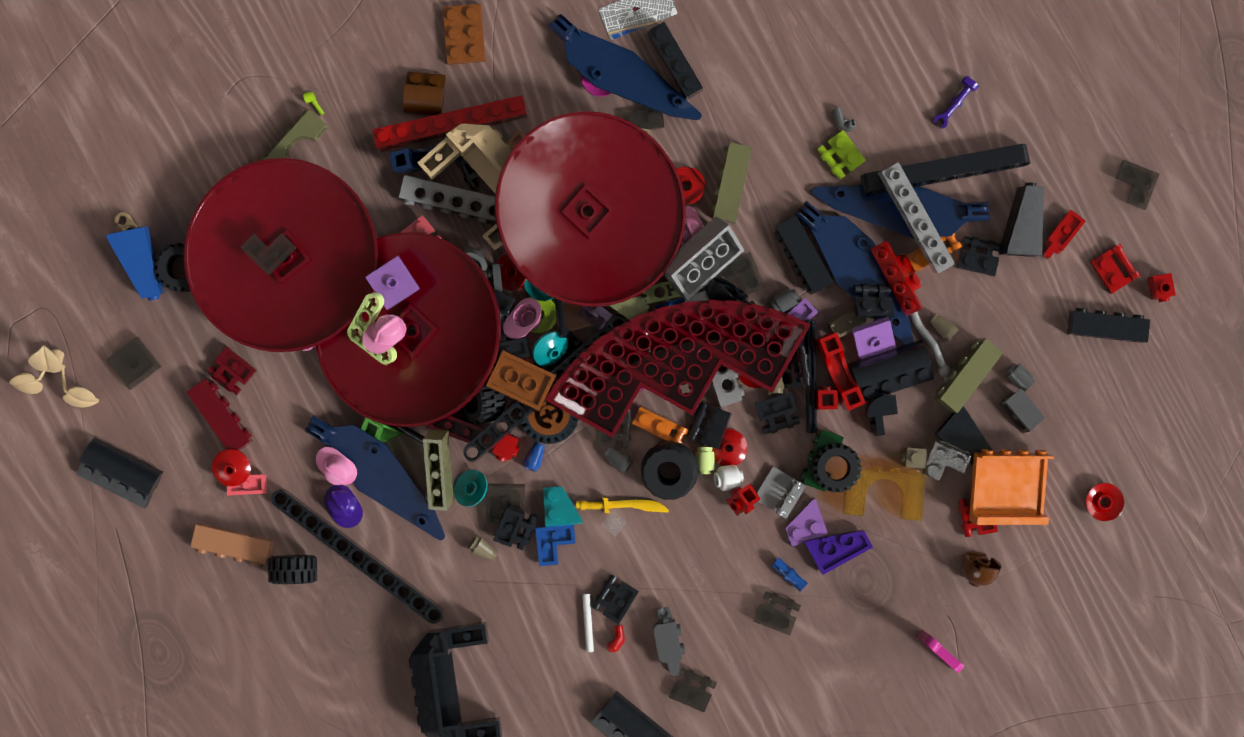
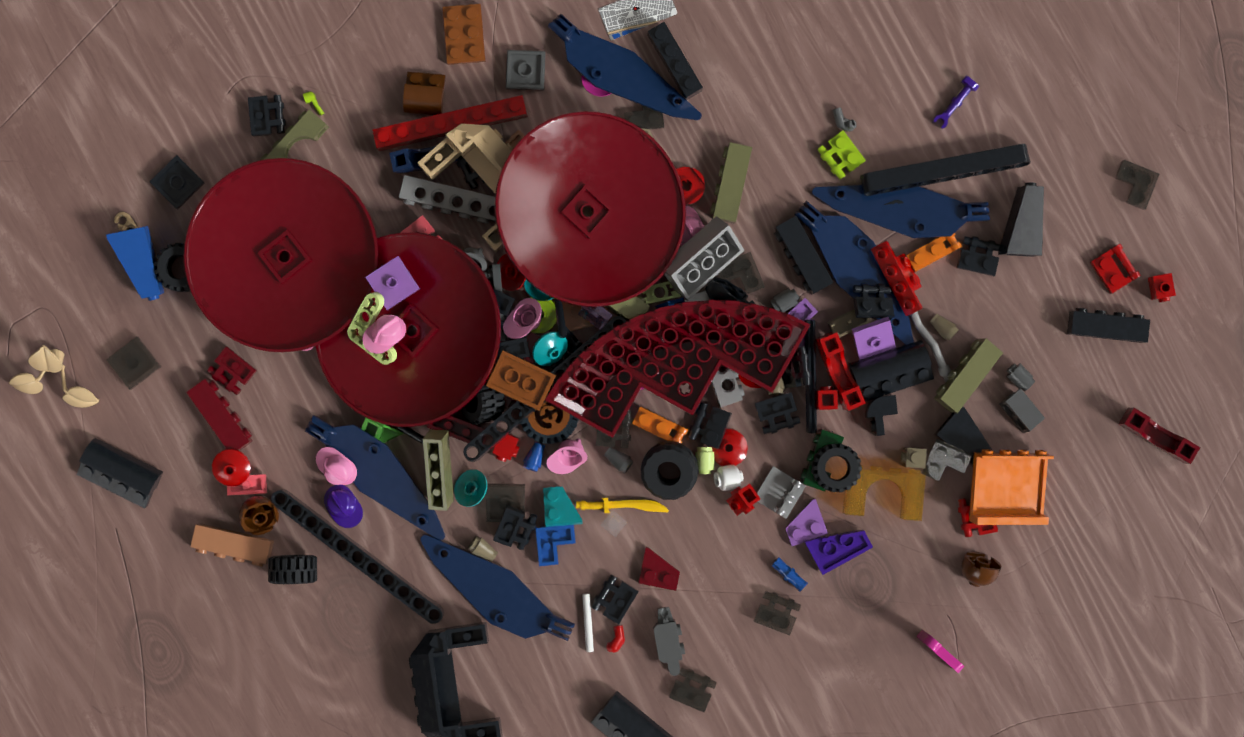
clear smoke plate [240,233,296,275] -> none
light grey brick [878,162,955,274] -> none
red hinge [1042,209,1086,259] -> none
red dish [1086,483,1125,521] -> none
none -> black plate [149,155,205,210]
none -> reddish brown cylinder [239,496,279,535]
none -> black plate [248,95,286,136]
none -> dark blue wing [421,535,575,641]
none -> dark grey plate [506,50,546,90]
none -> bright pink piece [546,438,588,474]
none -> dark red wing [639,547,680,591]
none -> dark red arch [1118,408,1200,464]

